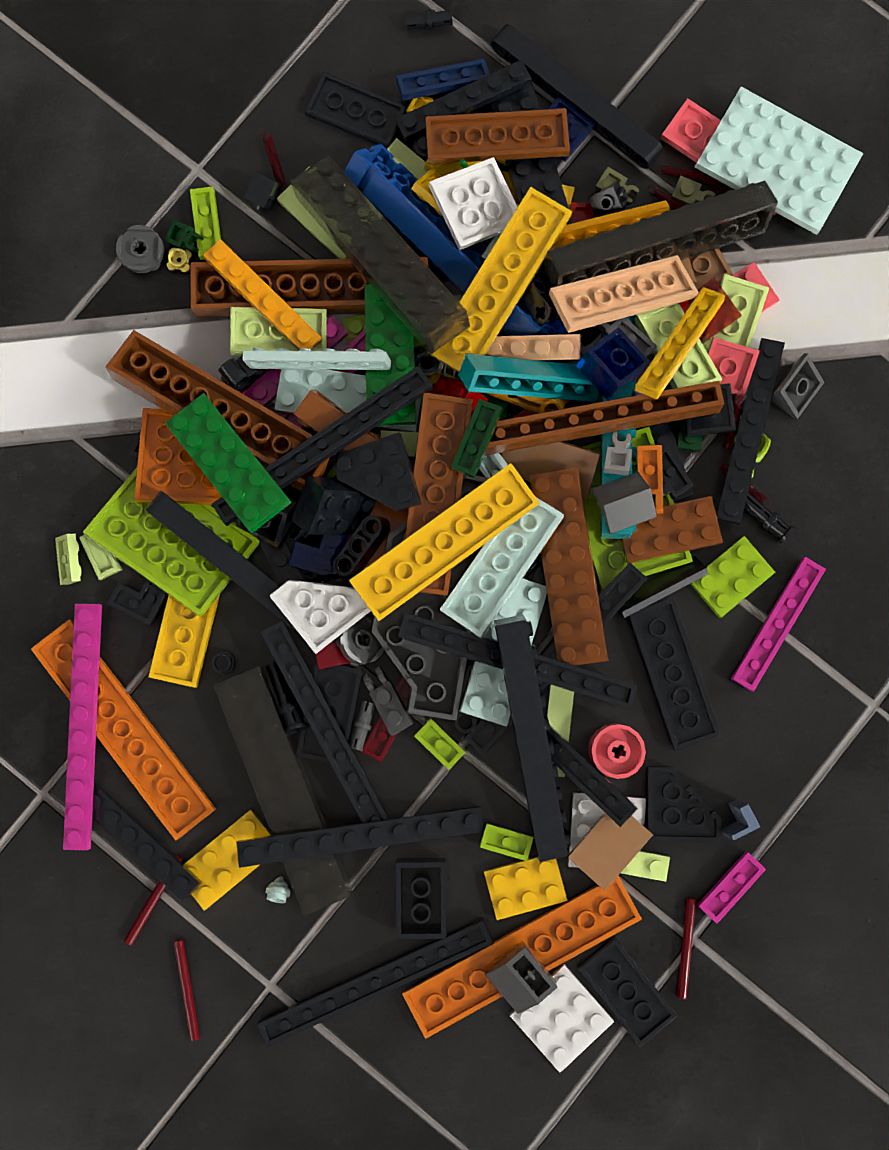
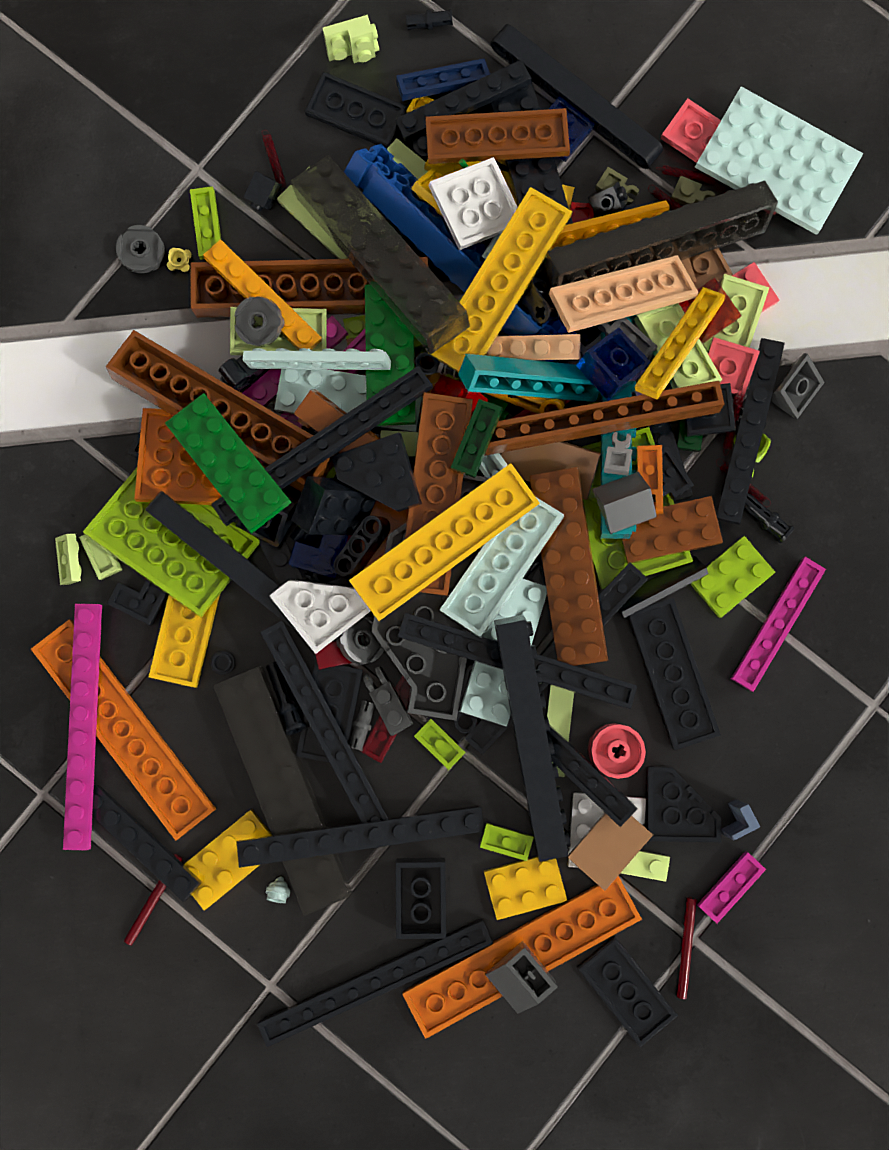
dark green plate [164,219,204,252] -> none
dark red bar [174,939,200,1041] -> none
white plate [509,963,614,1072] -> none
none -> dark grey plate [234,297,285,347]
none -> yellowish green plate [323,15,379,63]

